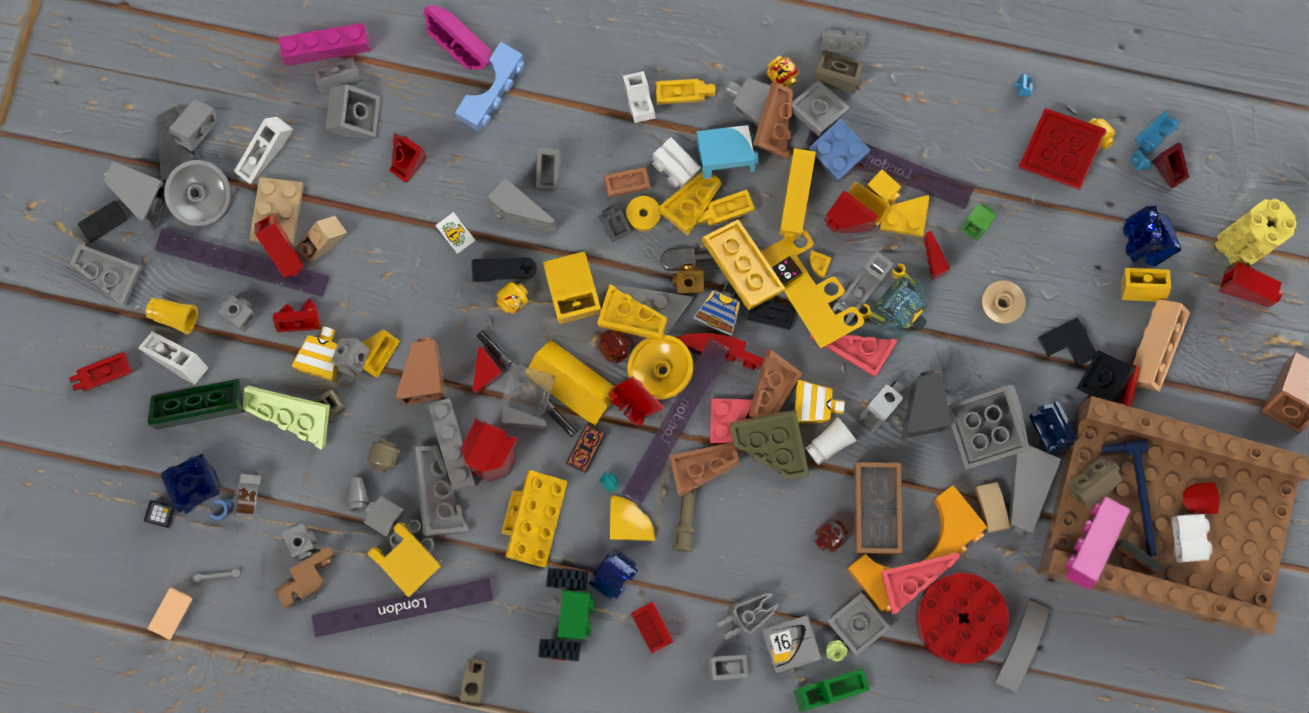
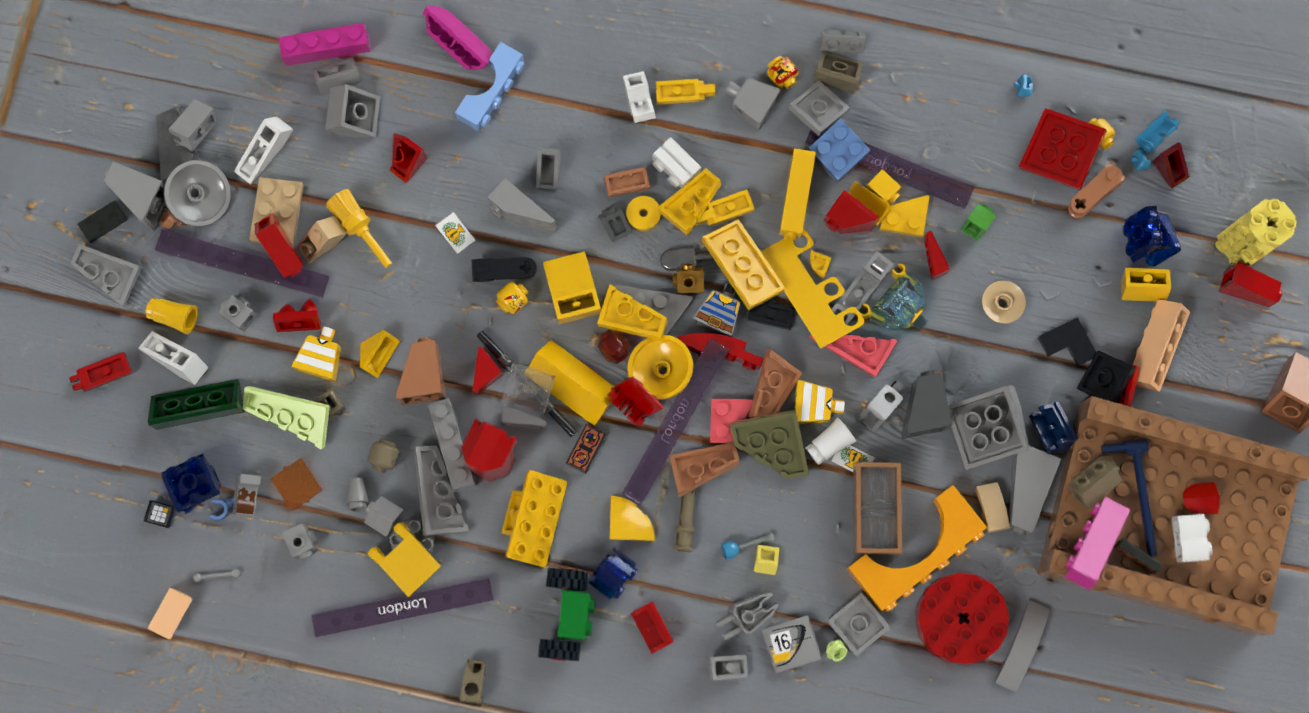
medium nougat plate [275,546,337,608] -> none
light grey brick [331,338,370,374] -> none
teal plate [599,471,620,493] -> none
medium azure panel [697,125,759,179] -> none
nougat wing [753,83,793,159] -> none
tile [772,256,803,286] -> none
green slope [793,668,870,712] -> none
clear red head [815,519,848,553] -> none
coral wing [881,553,960,614] -> none
none -> nougat tile [159,208,182,229]
none -> clear orange piece [270,458,323,511]
none -> yellow piece [326,189,392,268]
none -> hinge [721,533,775,560]
none -> light yellow slope [754,544,779,575]
none -> sticker [832,445,875,472]
none -> nougat piece [1068,163,1126,219]

